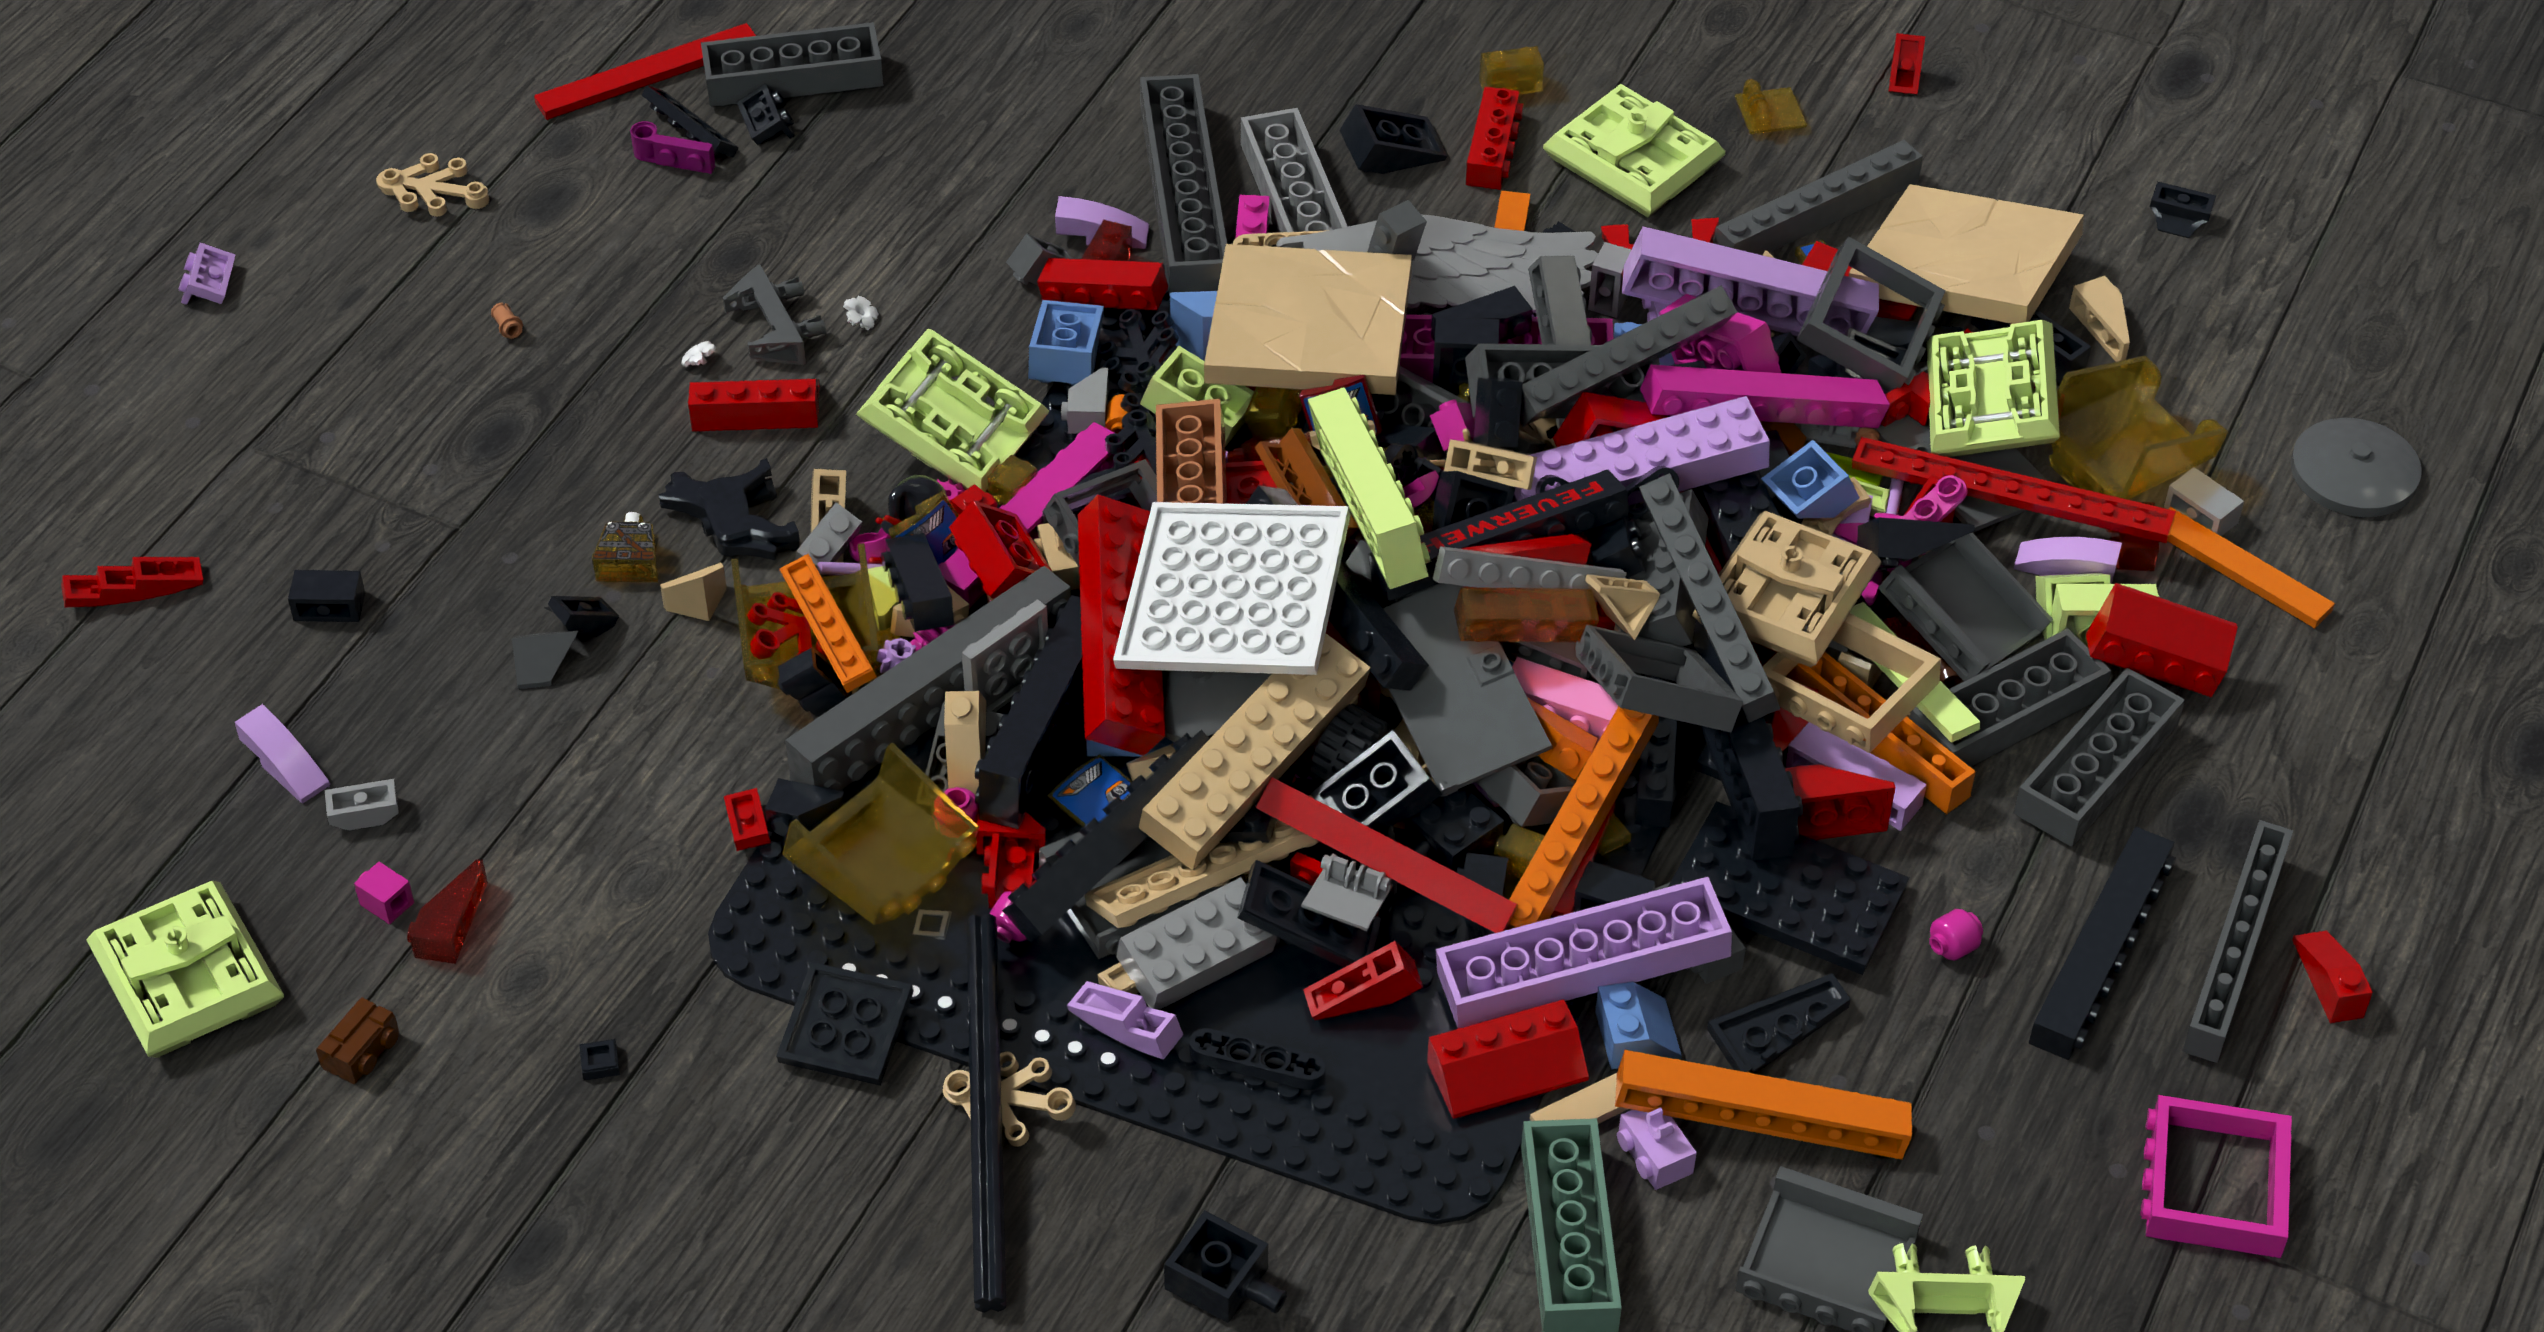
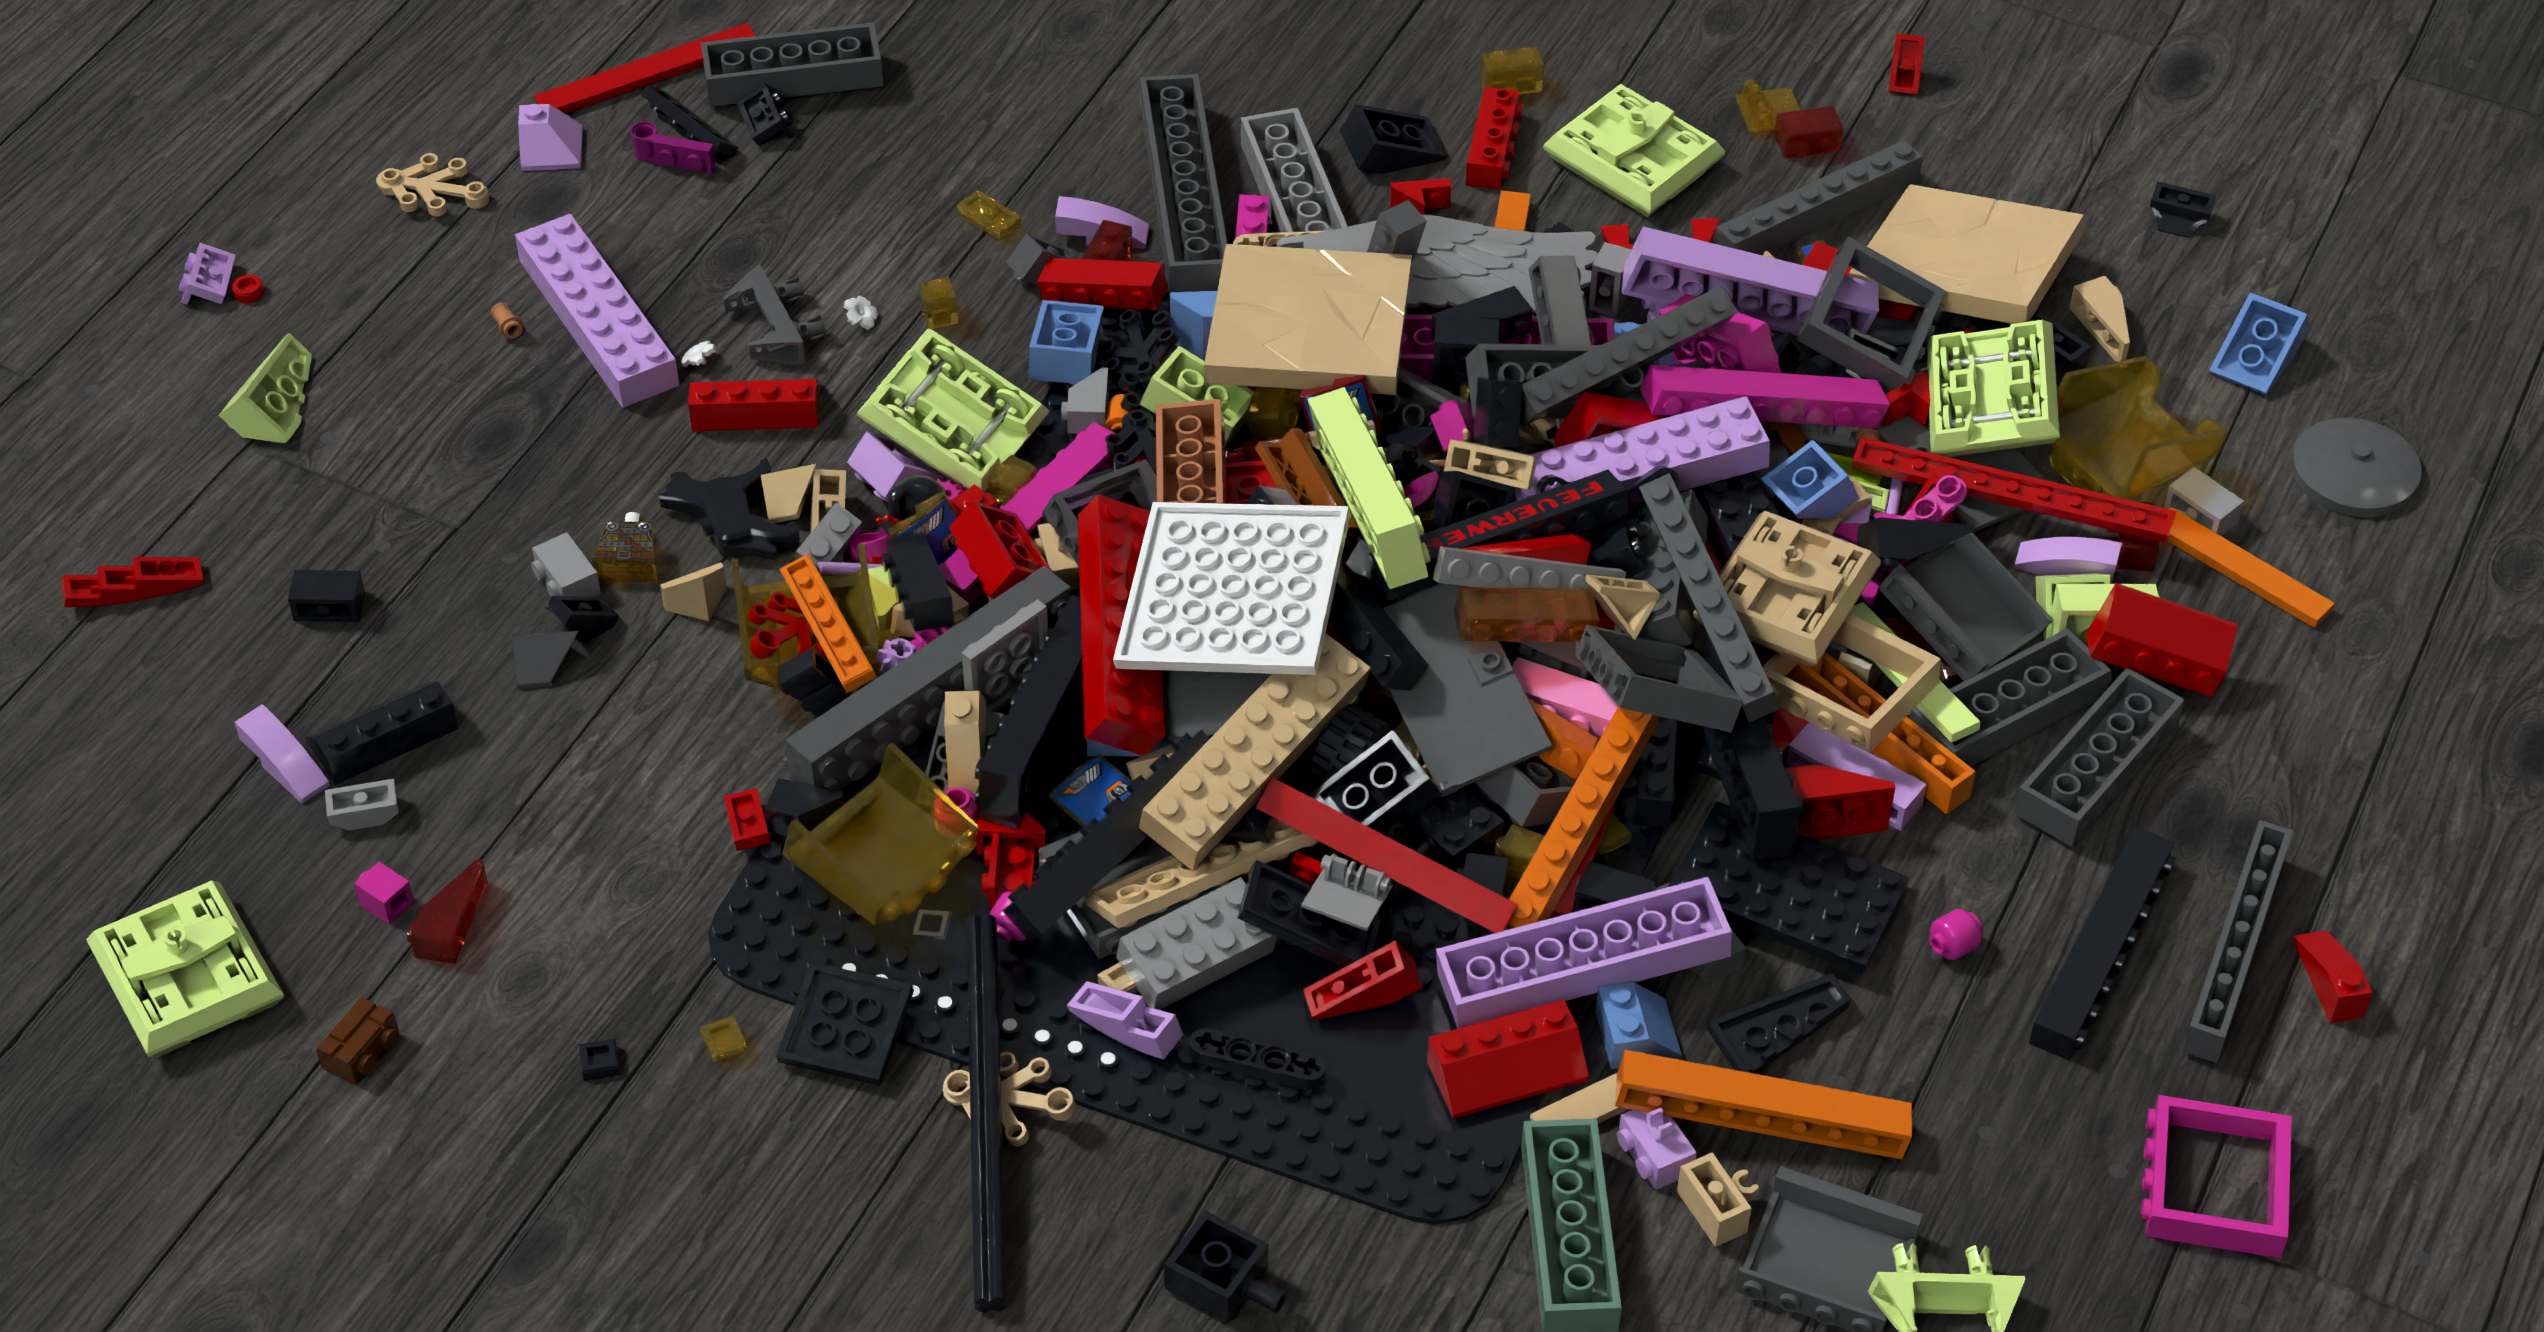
none -> yellowish green wedge [219,333,312,443]
none -> red tile [232,275,264,304]
none -> black slope [305,681,459,785]
none -> lavender brick [515,214,679,408]
none -> lavender slope [518,104,583,171]
none -> light grey brick [531,532,601,597]
none -> clear yellow plate [700,1015,747,1062]
none -> tan slope [761,464,816,523]
none -> lavender slope [847,431,944,502]
none -> clear yellow brick [919,277,958,329]
none -> clear yellow plate [957,190,1021,241]
none -> red slope [1390,178,1451,215]
none -> tan brick [1677,1152,1759,1247]
none -> clear red brick [1774,106,1844,159]
none -> medium blue slope [2209,292,2309,395]

